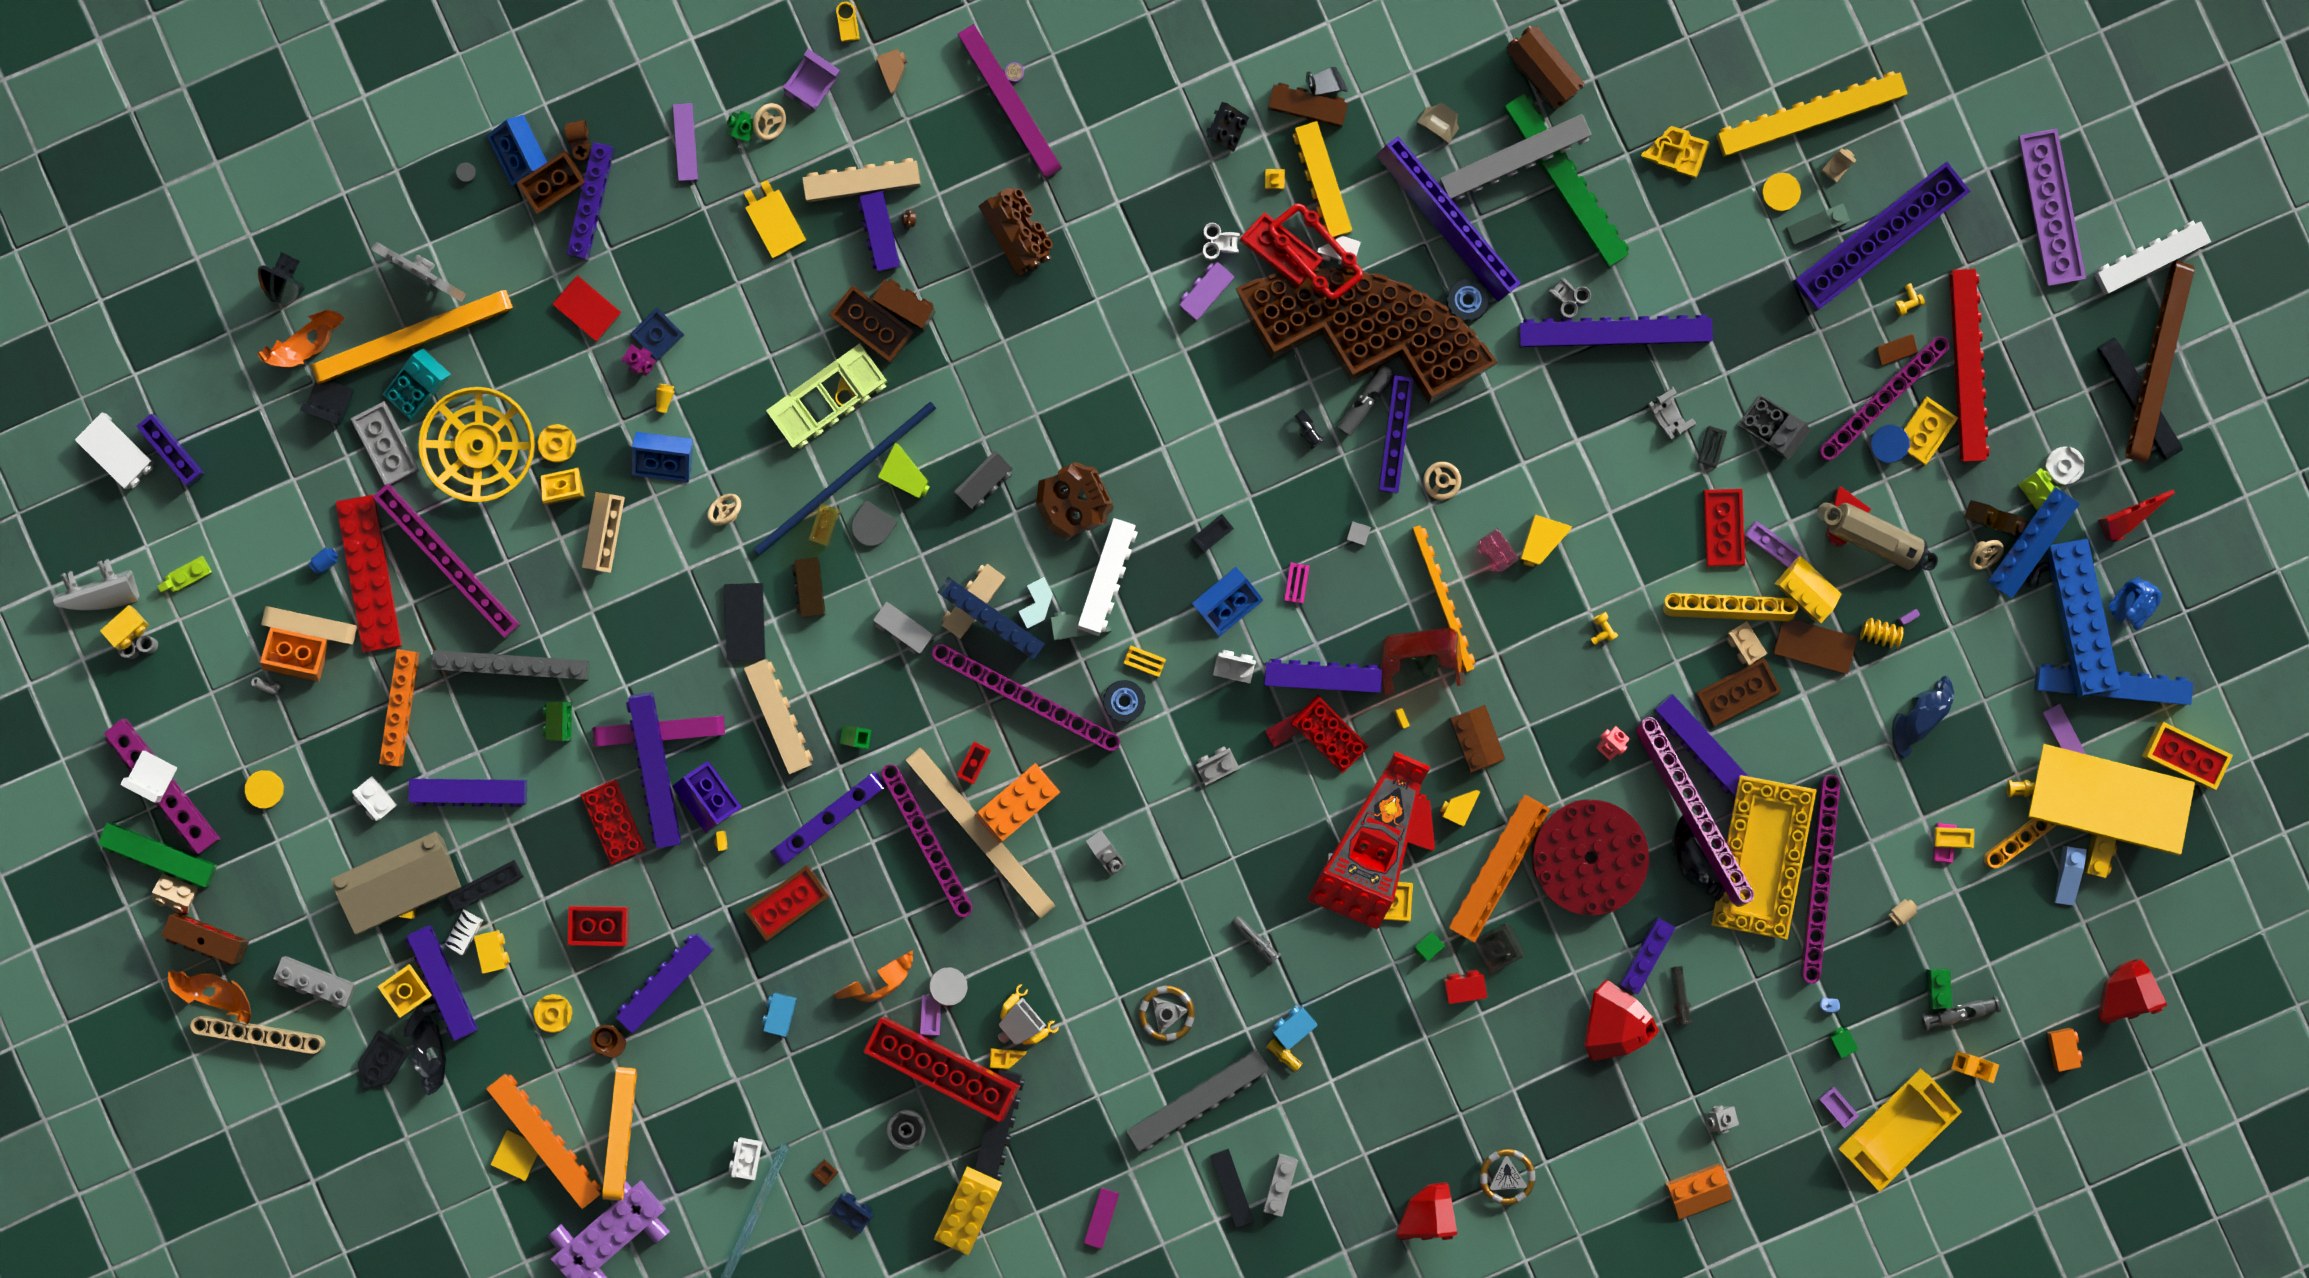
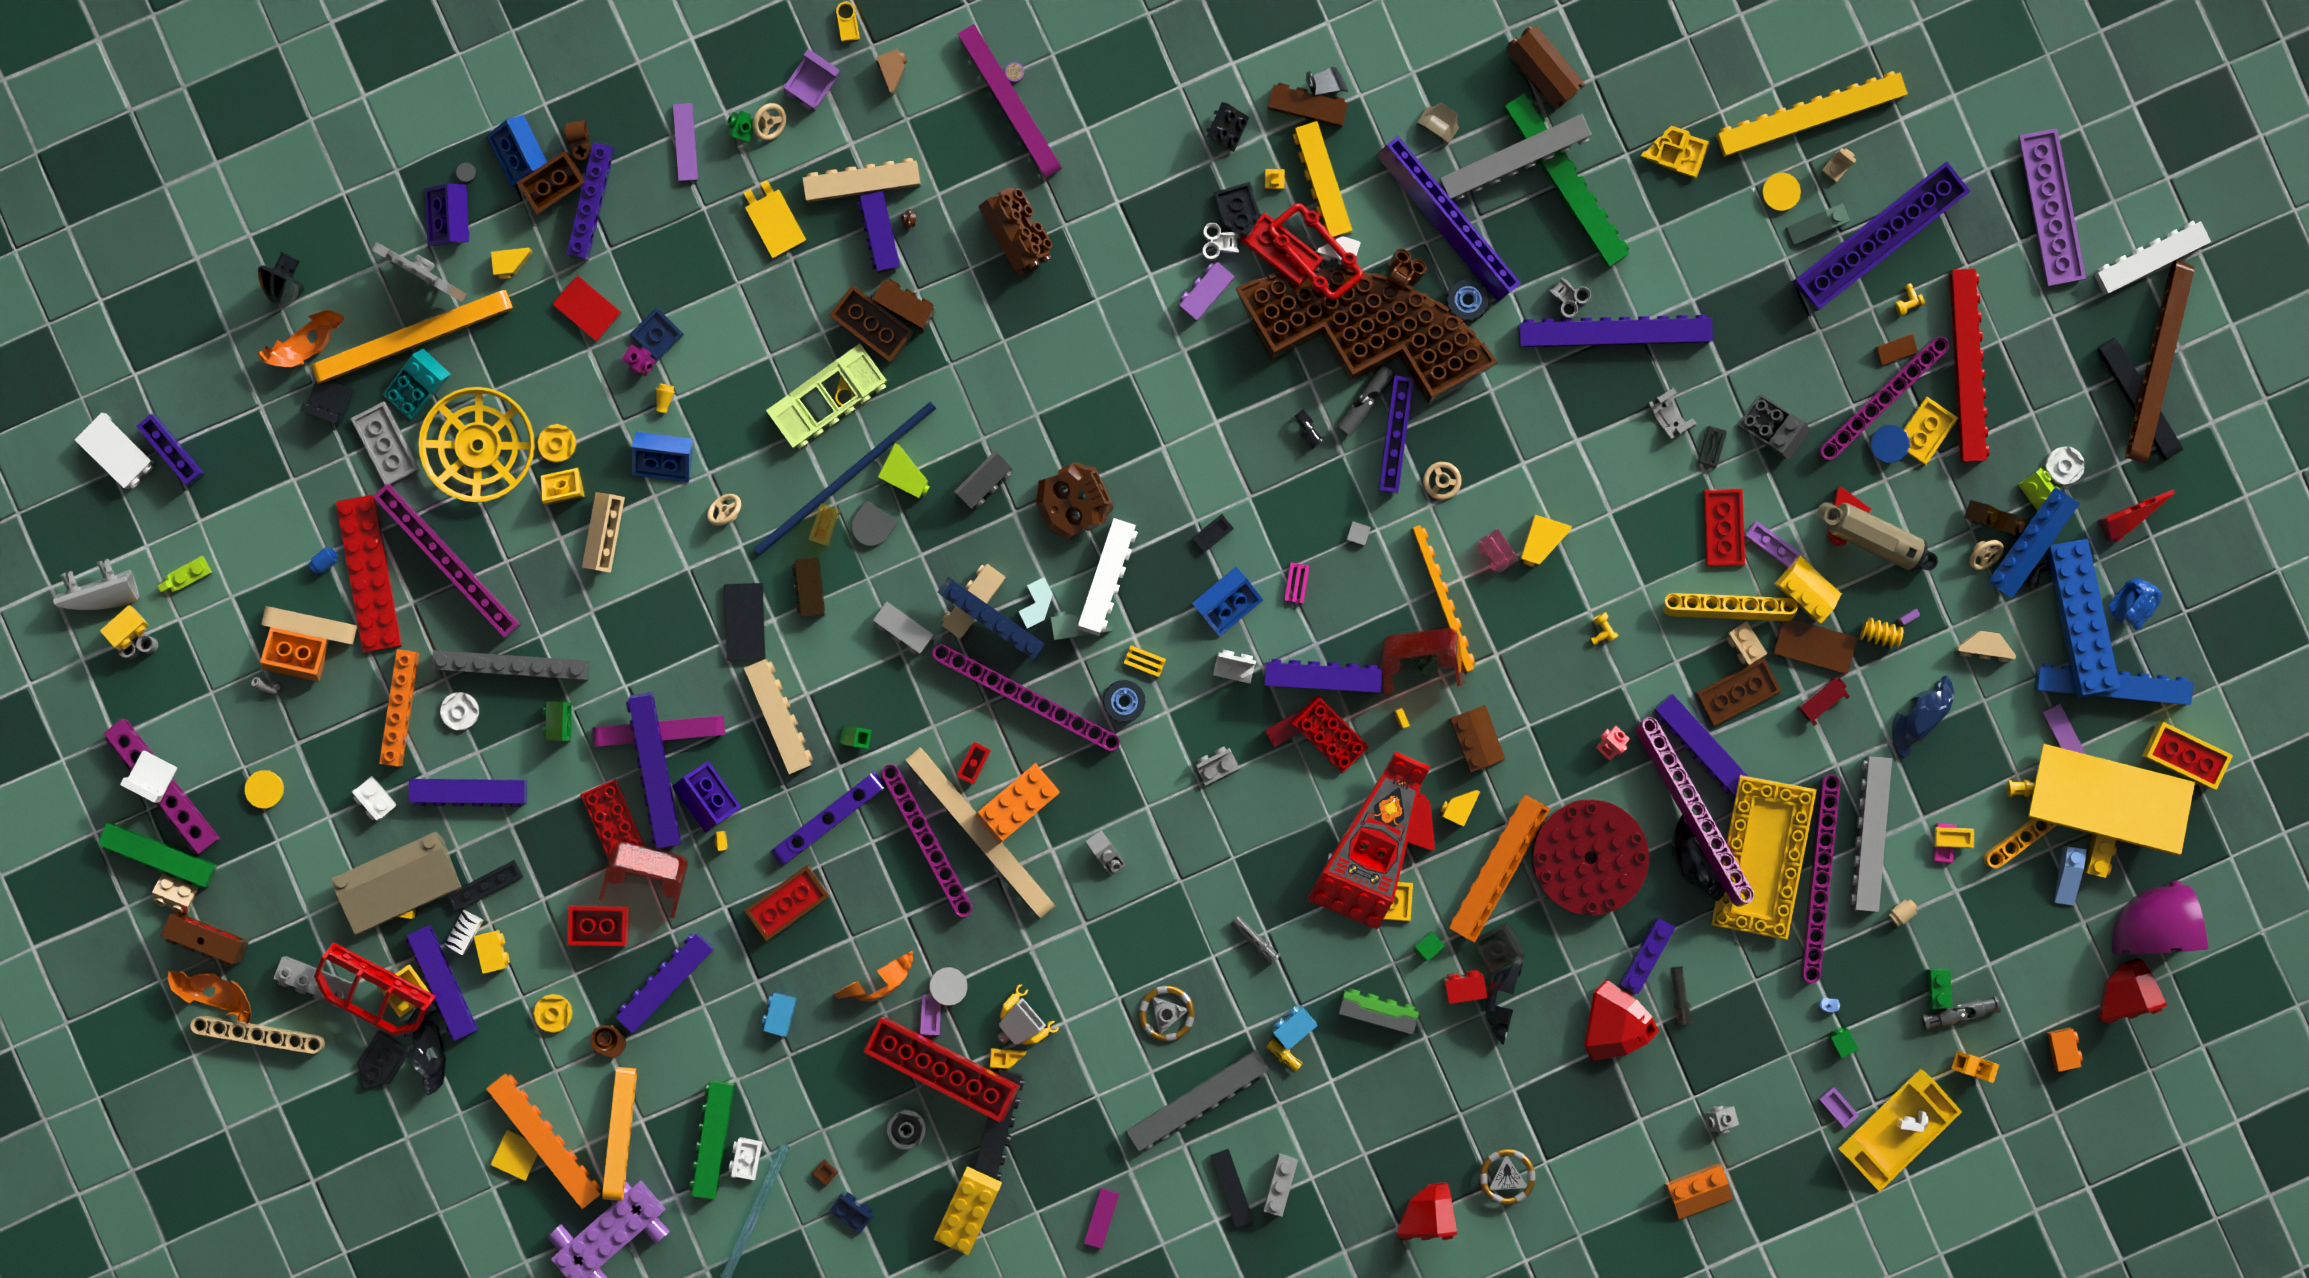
none -> red plate [314,943,436,1036]
none -> dark purple slope [425,184,469,246]
none -> white tile [440,692,479,730]
none -> yellow slope [491,248,532,279]
none -> clear red windscreen [599,841,688,918]
none -> green brick [689,1080,735,1200]
none -> black tile [1213,182,1261,238]
none -> piece [1338,988,1419,1034]
none -> reddish brown piece [1387,249,1427,291]
none -> black animal [1485,954,1525,1045]
none -> dark red brick [1797,678,1850,726]
none -> light grey brick [1850,756,1892,912]
none -> white bracket [1897,1110,1928,1132]
none -> tan slope [1955,631,2016,663]
none -> magenta brick [2112,881,2209,954]

